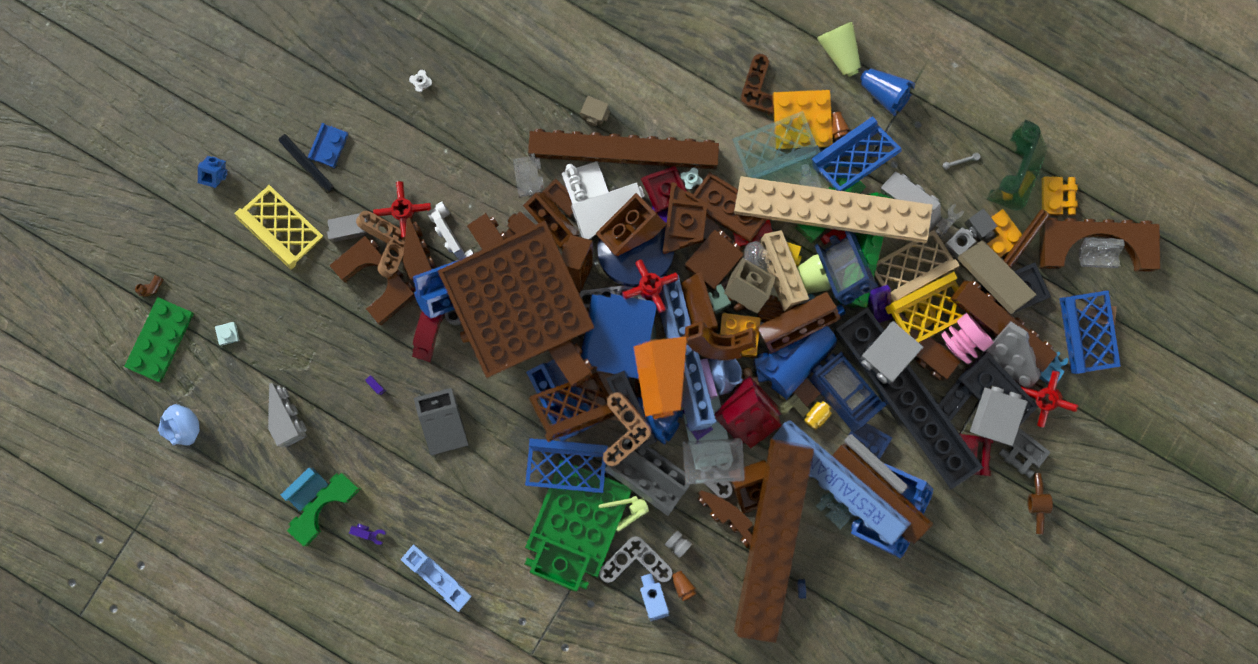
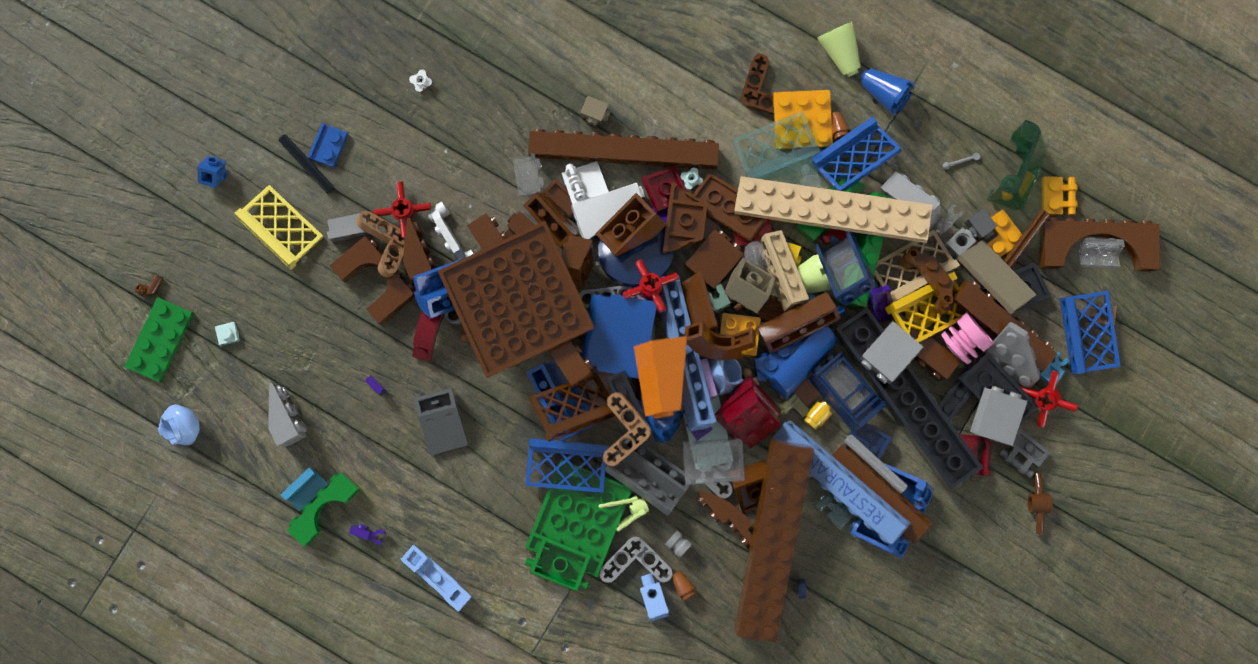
none -> reddish brown plate [900,248,955,315]

